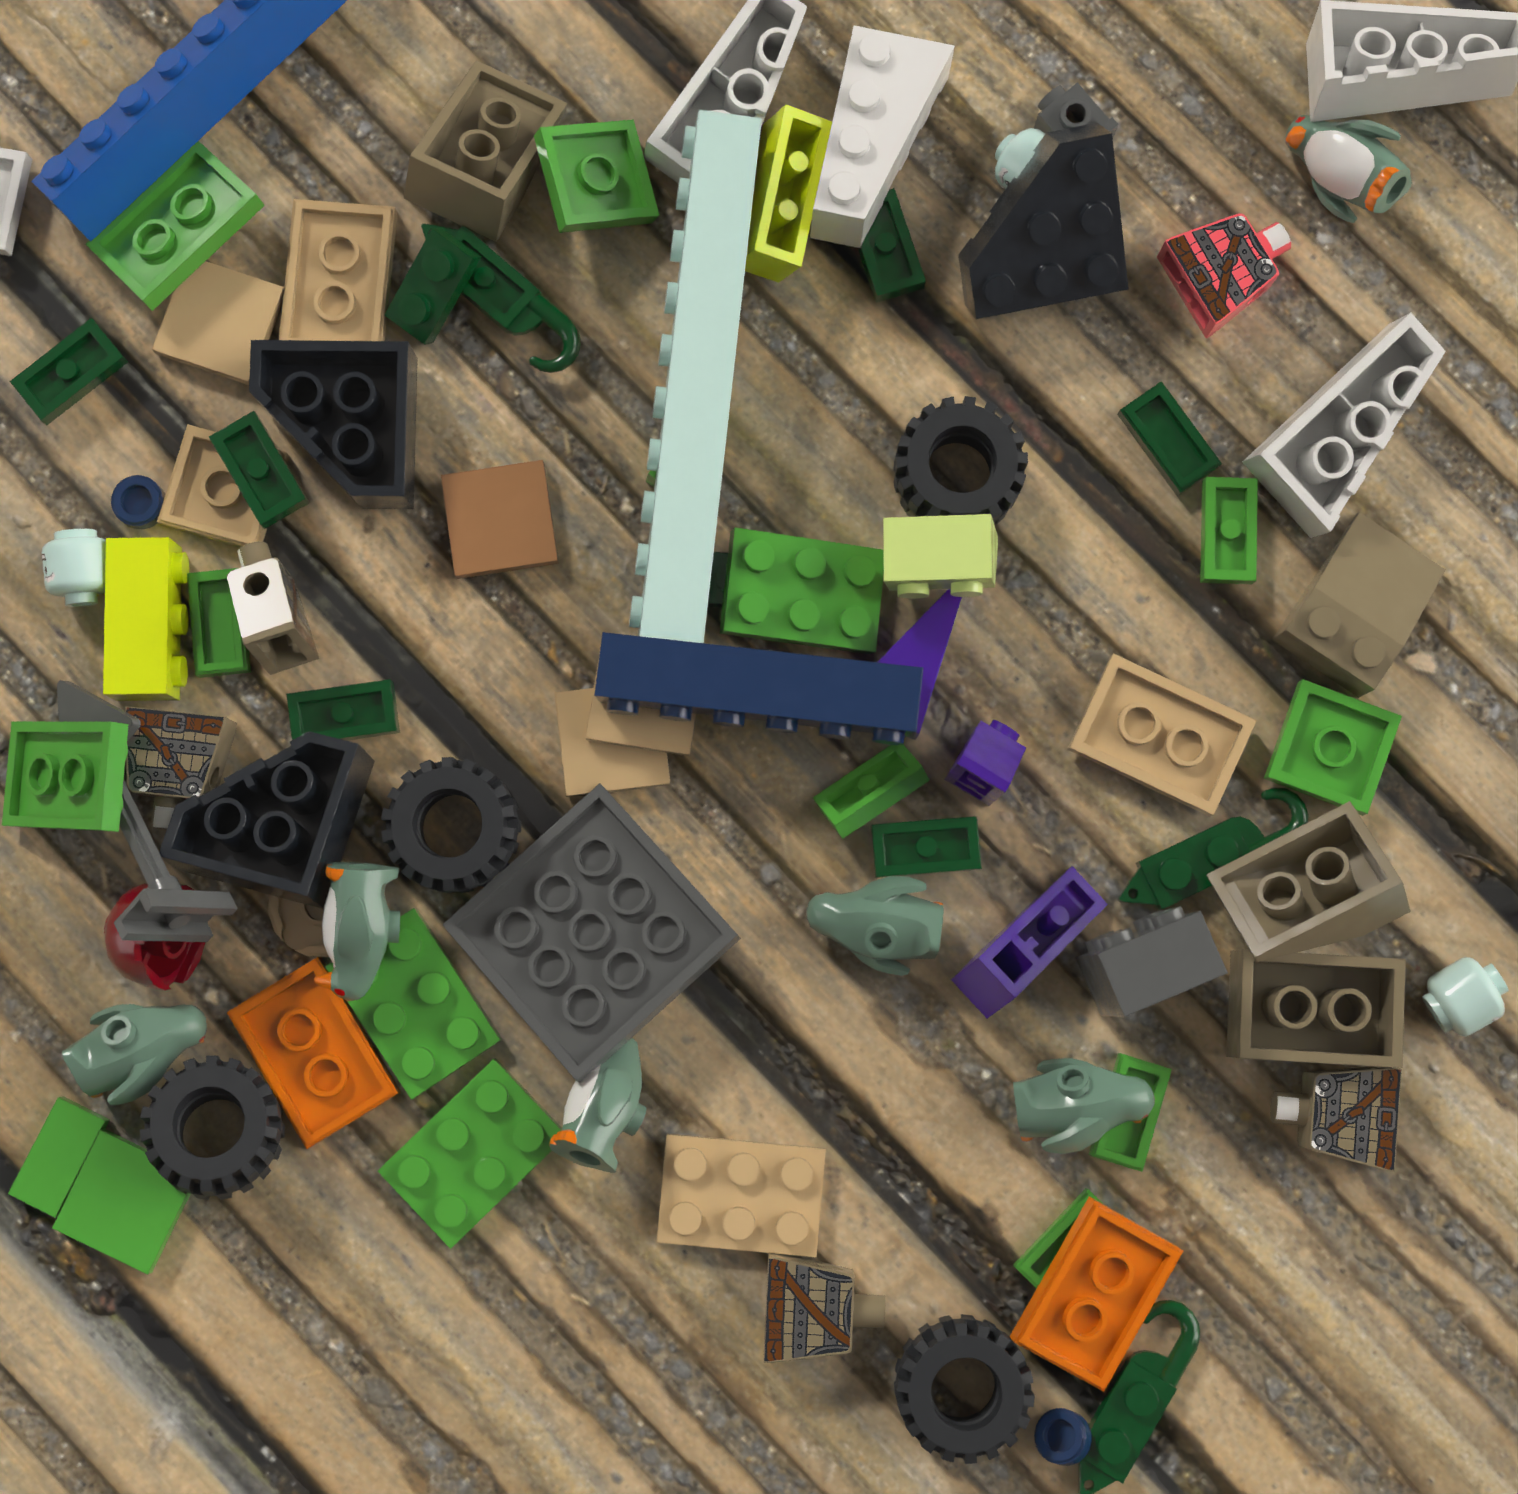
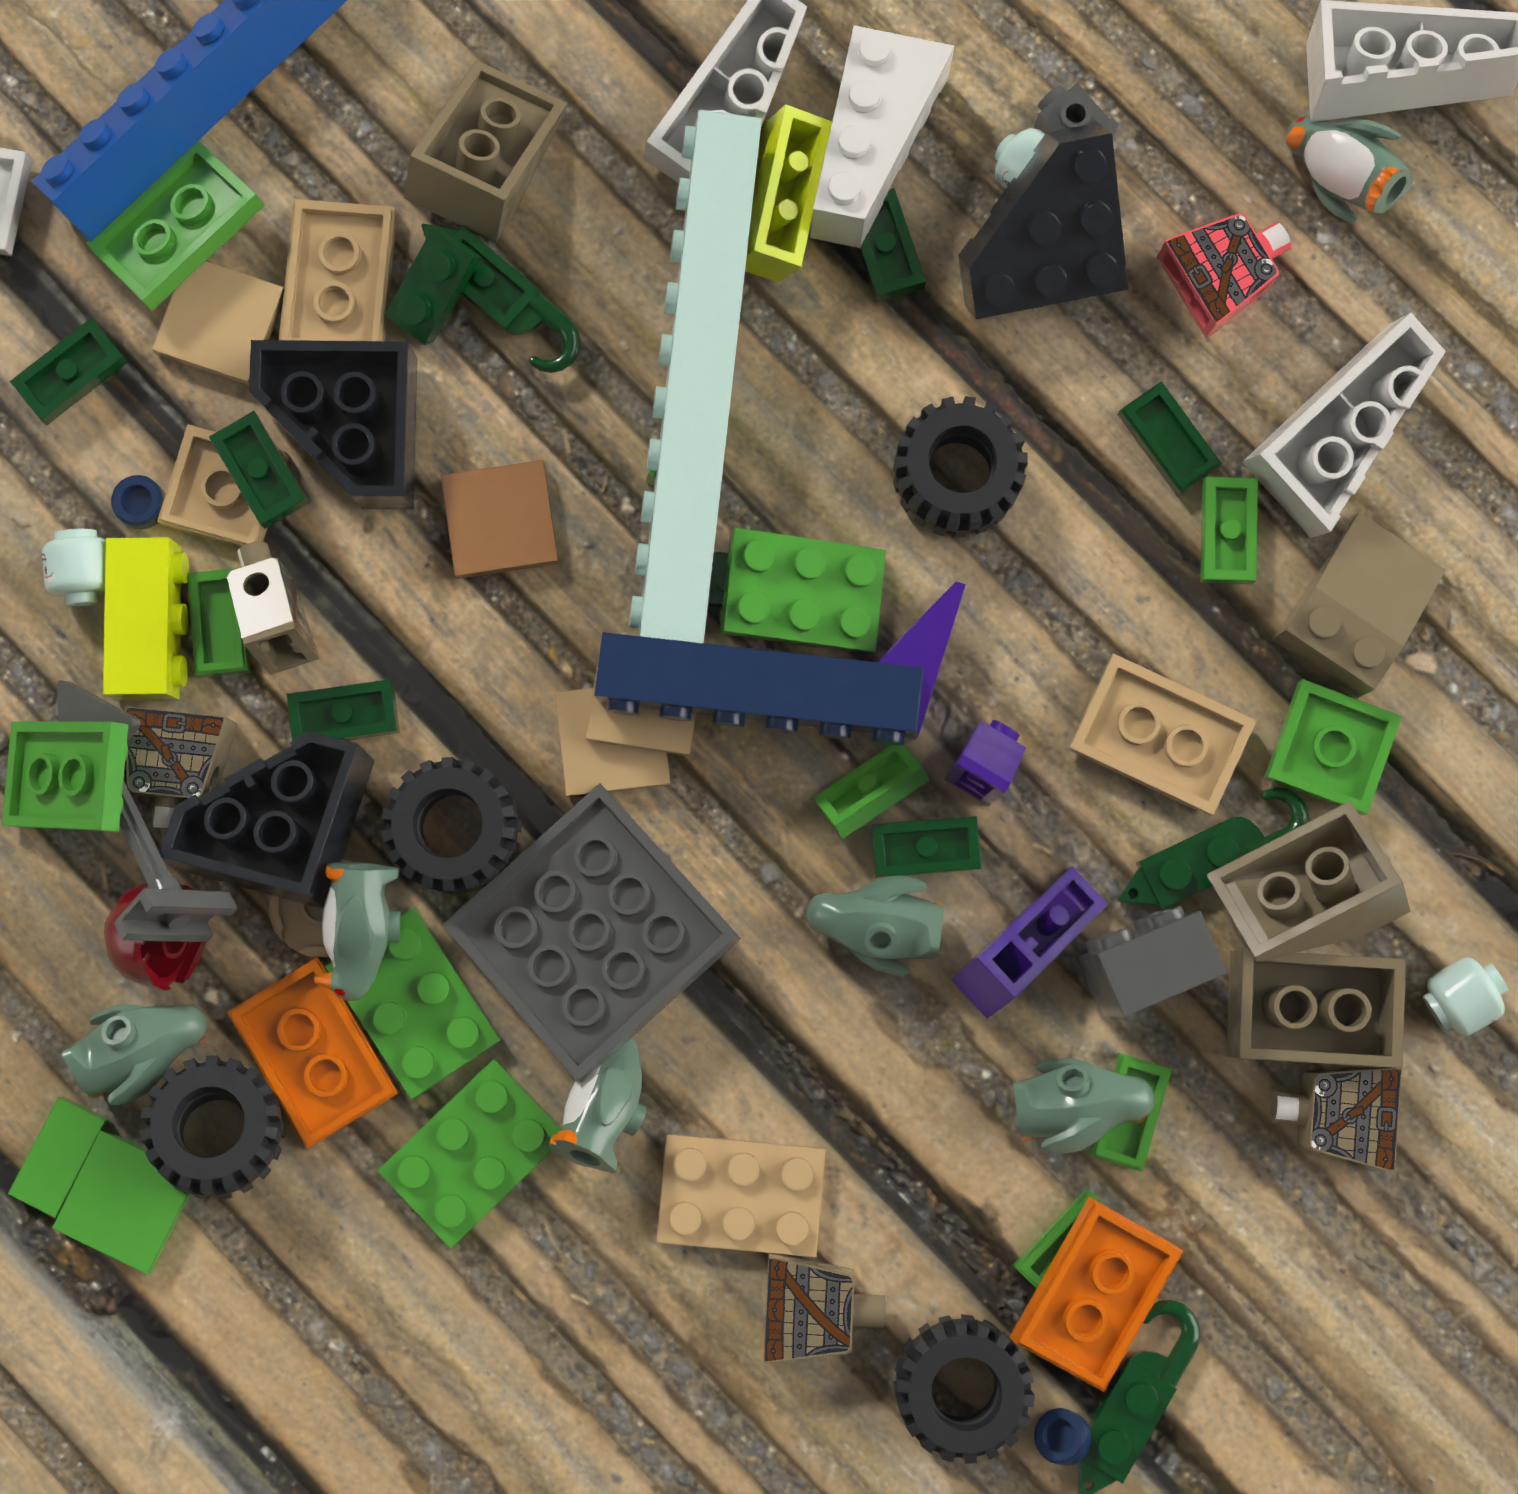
bright green plate [534,119,659,233] -> none
yellowish green slope [883,514,998,599] -> none

